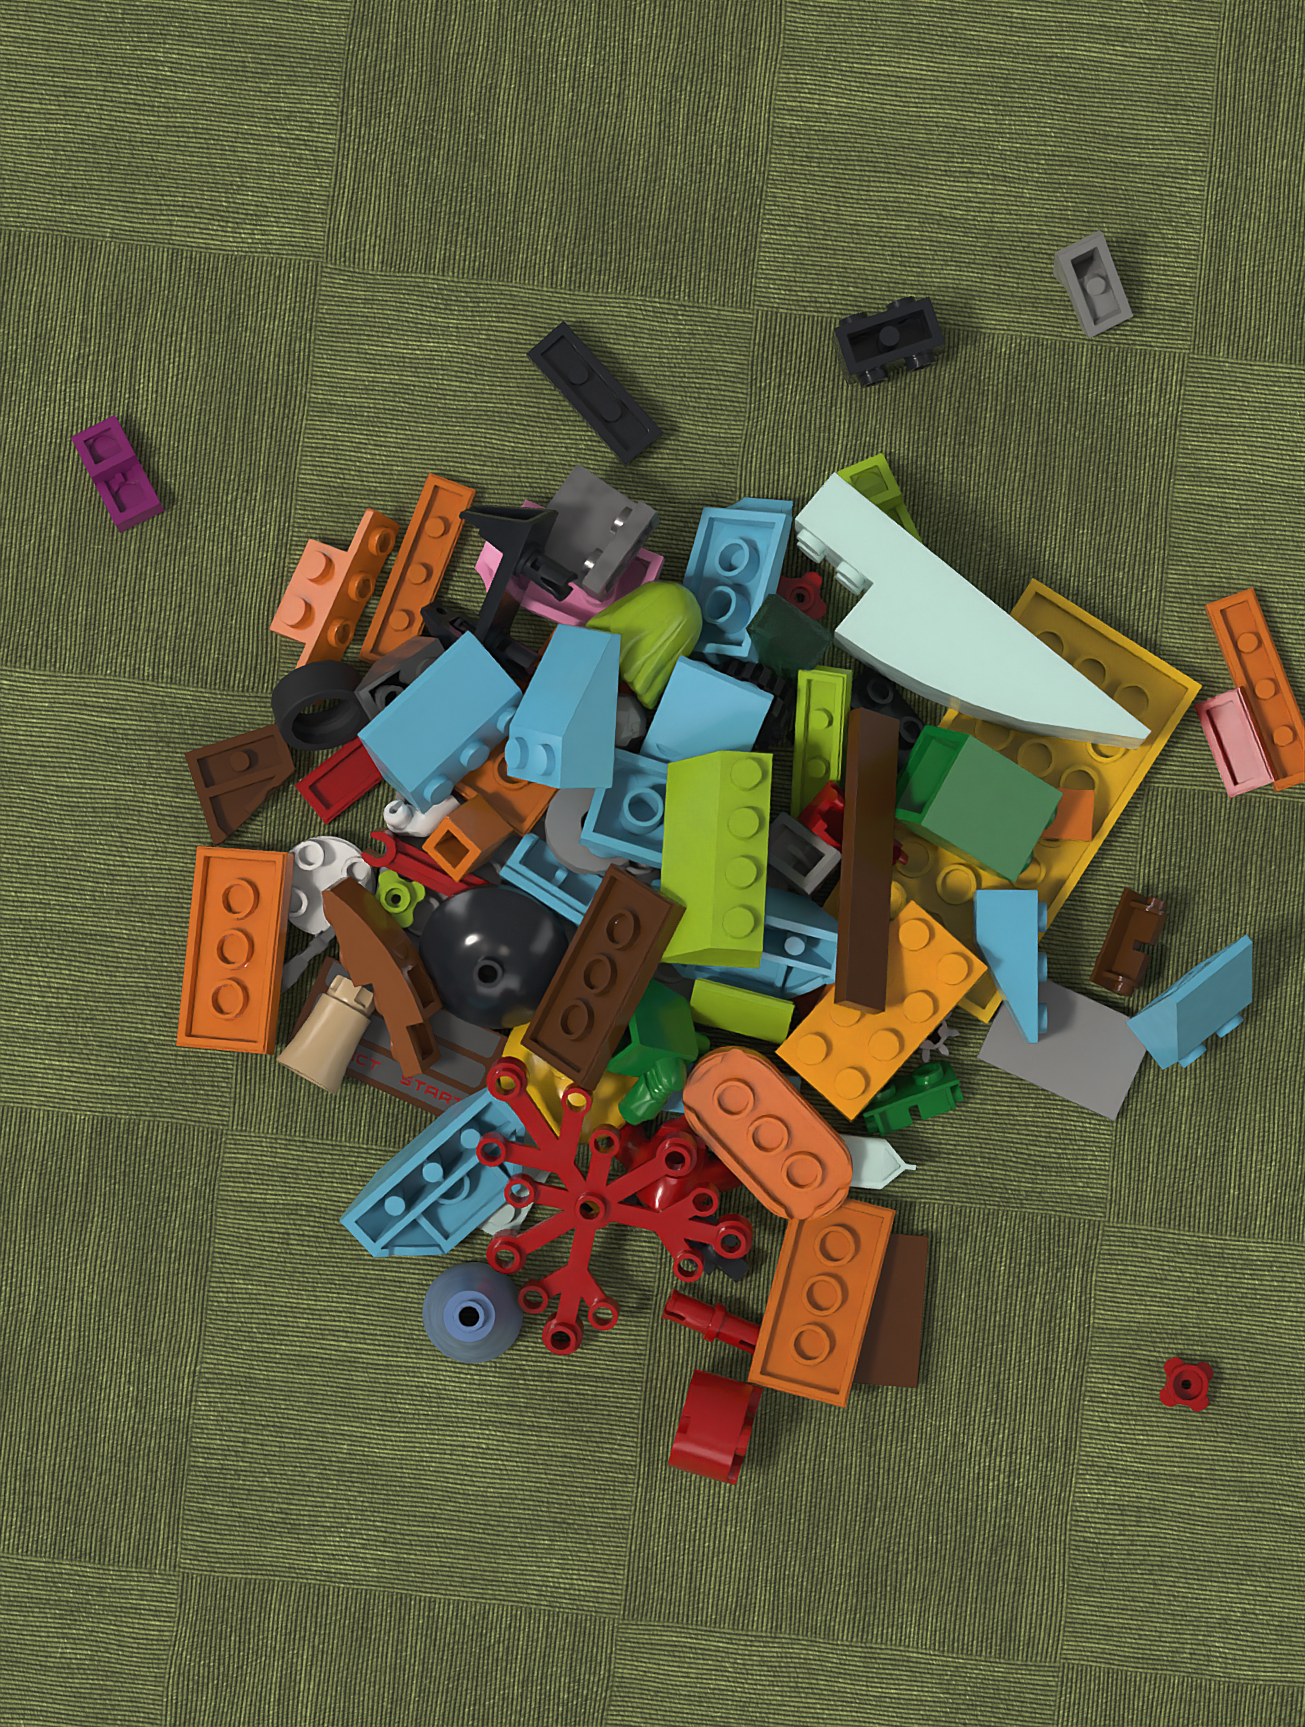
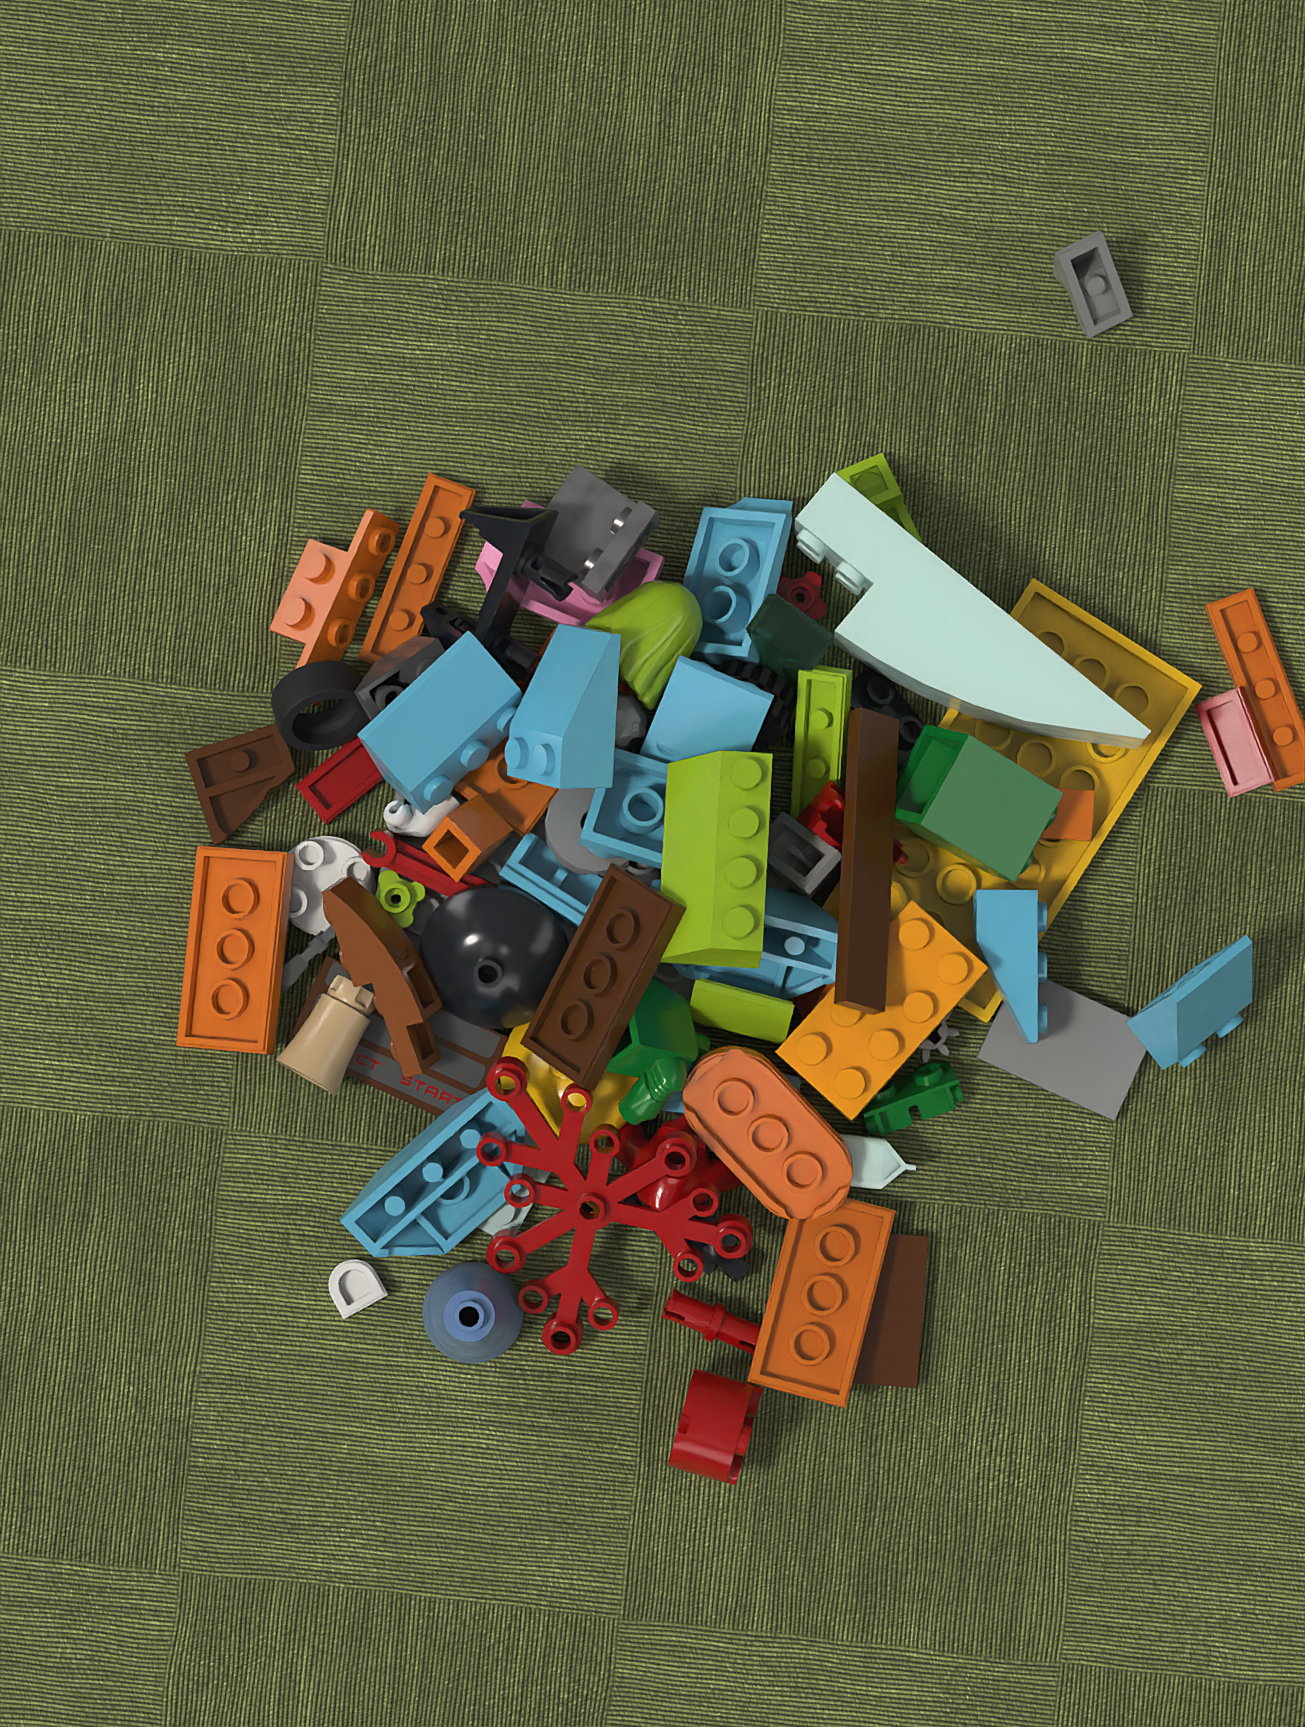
magenta slope [71,415,165,533] -> none
black plate [526,321,663,468] -> none
black brick [831,296,945,388] -> none
reddish brown hinge [1089,887,1169,998] -> none
red plate [1159,1357,1213,1412] -> none
none -> white tile [328,1259,389,1319]

